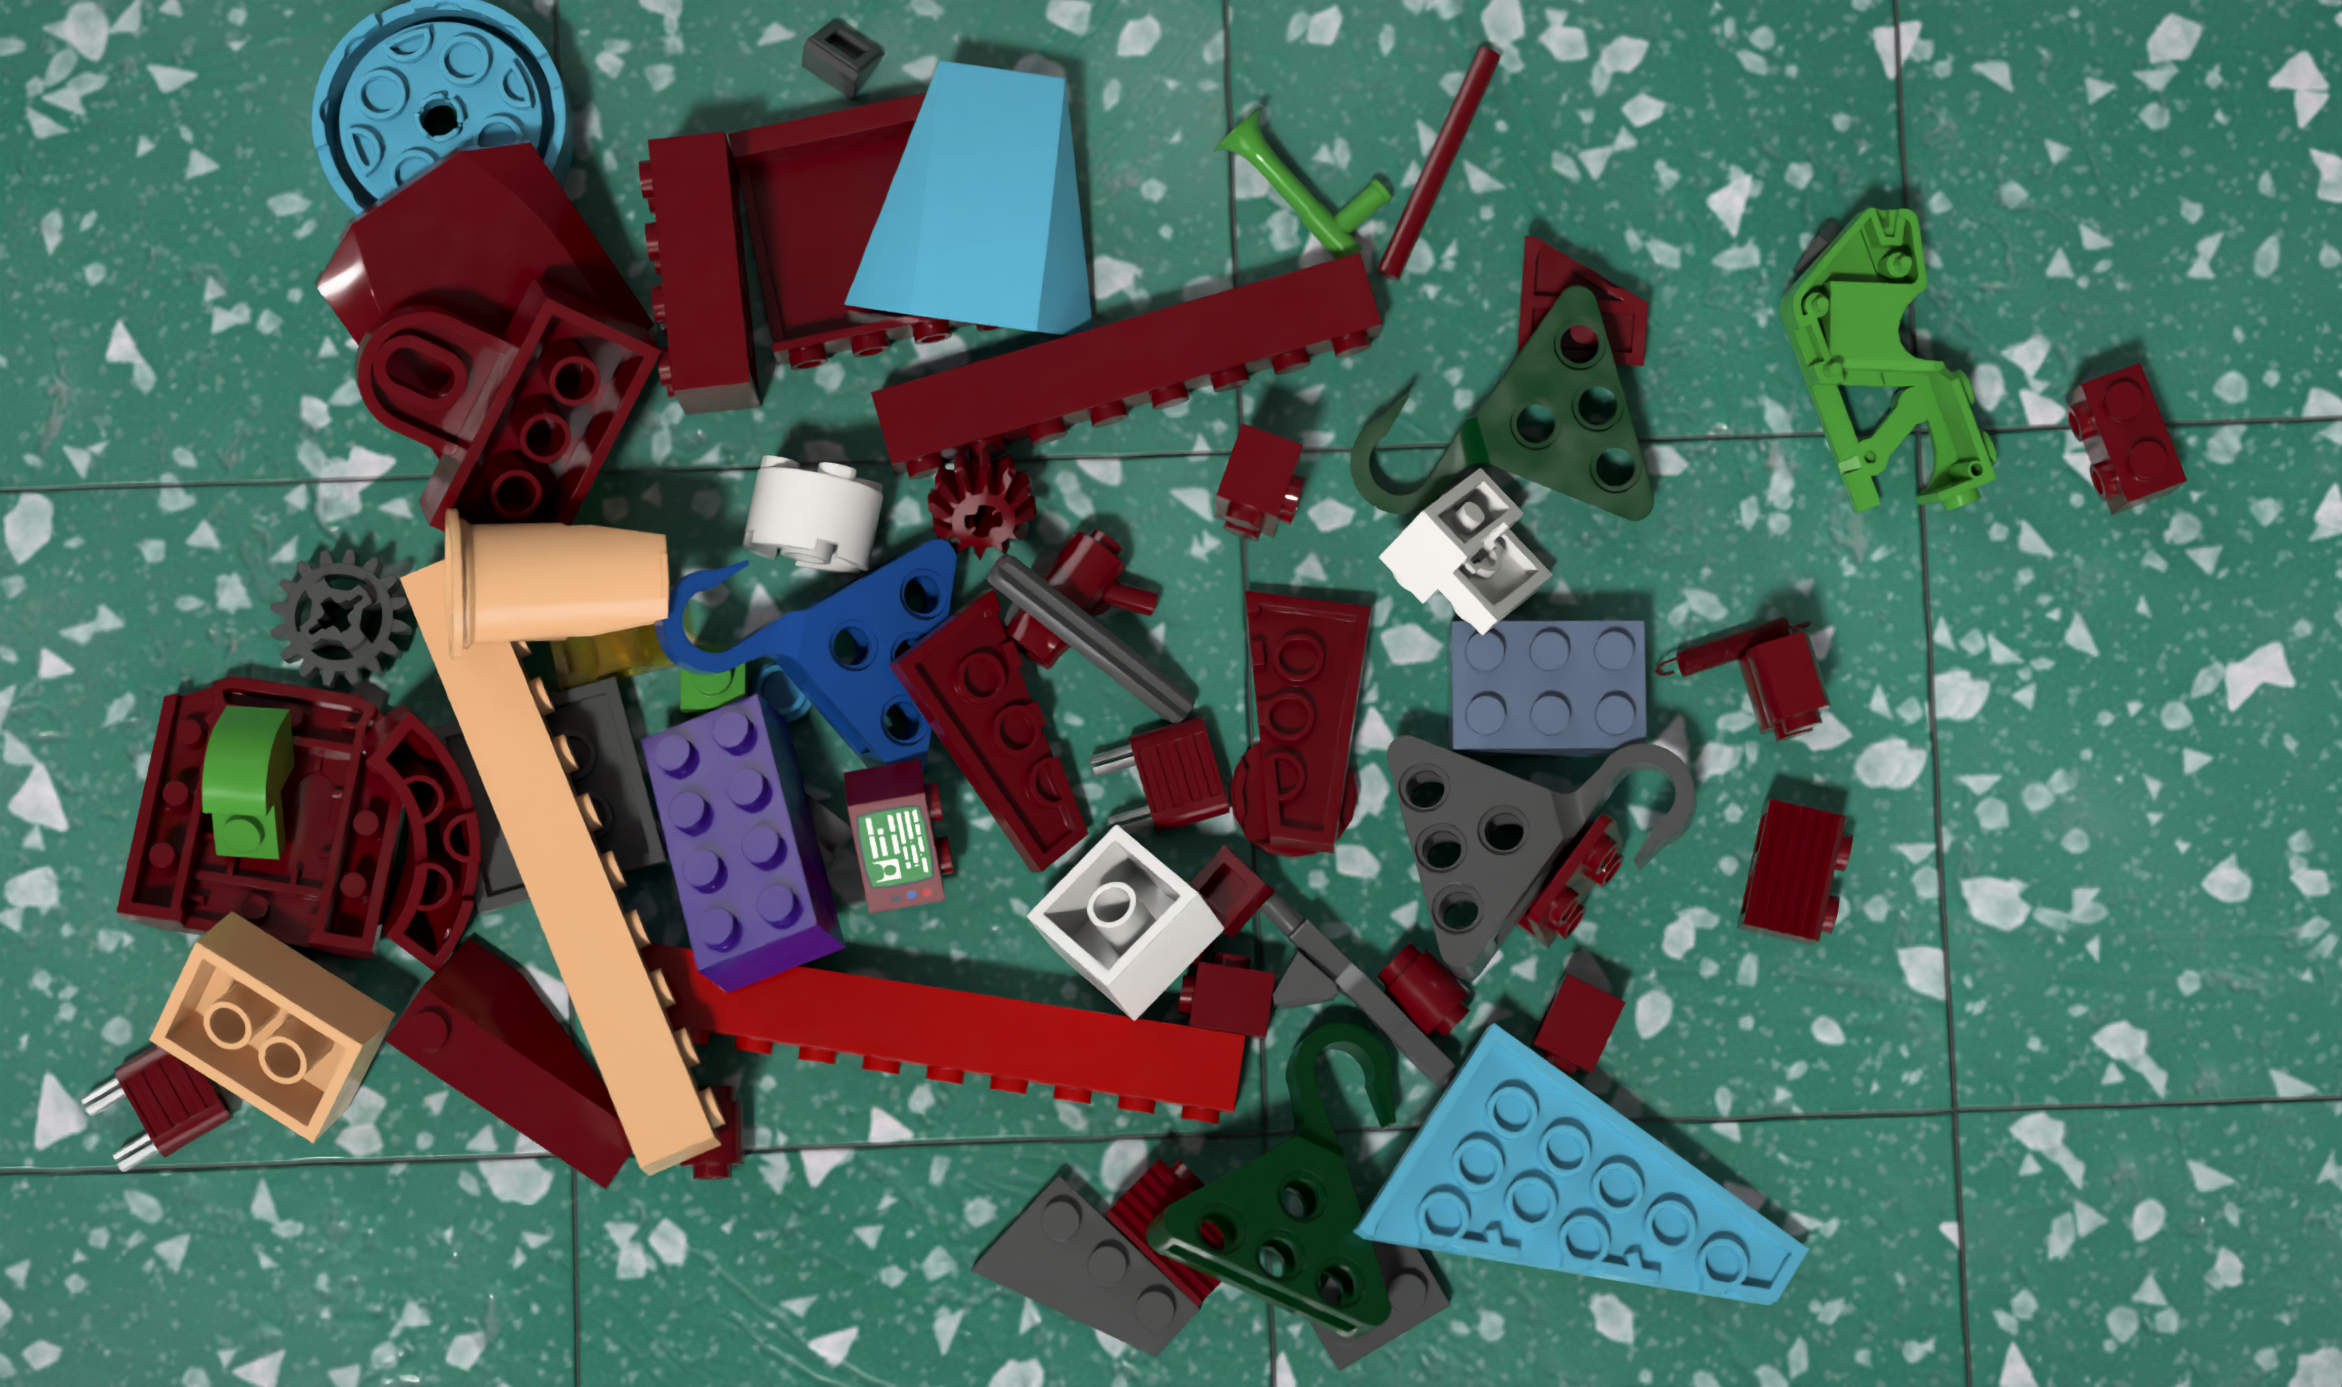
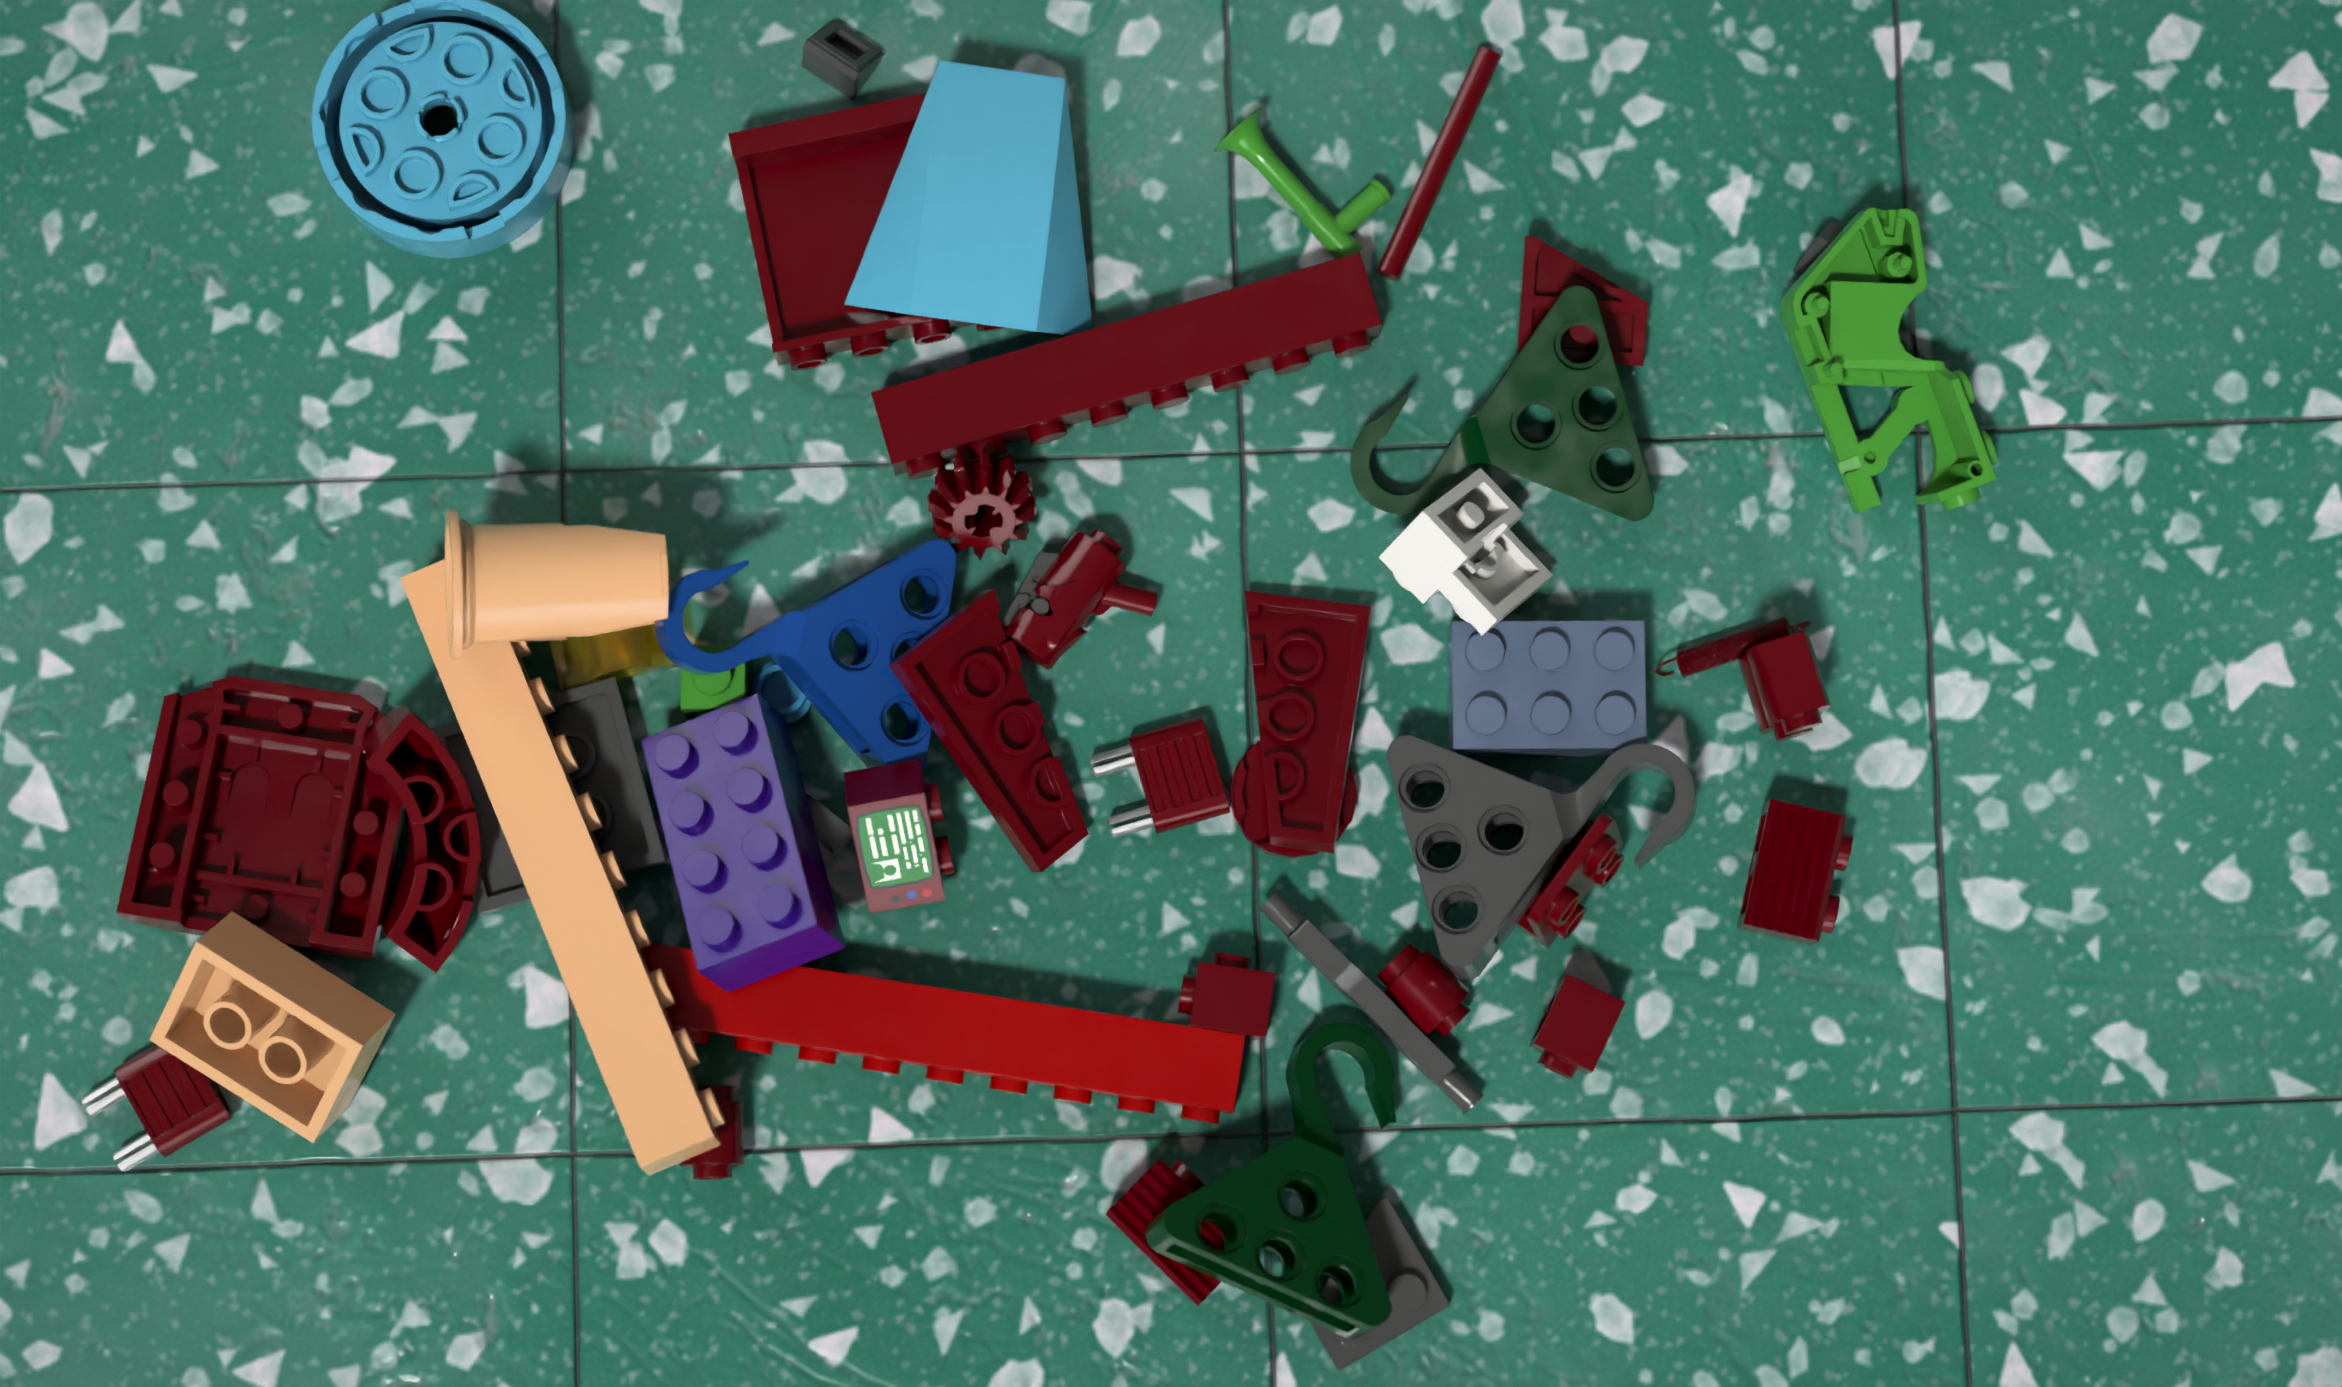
bright green brick [202,706,295,859] -> none
dark grey gear [270,549,412,689] -> none
dark red wedge [314,139,654,460] -> none
dark red brick [354,277,662,532] -> none
dark red wedge [384,938,633,1189] -> none
dark red brick [639,131,761,415] -> none
white brick [742,455,883,574] -> none
dark grey wing [970,1176,1200,1357] -> none
dark grey axle [987,554,1195,724] -> none
white brick [1026,824,1225,1021] -> none
dark red plate [1189,845,1275,965] -> none
dark red brick [1214,423,1306,541] -> none
dark grey slope [1271,952,1338,1011] -> none
medium azure wing [1353,1023,1809,1305] -> none
dark red brick [2066,363,2187,515] -> none

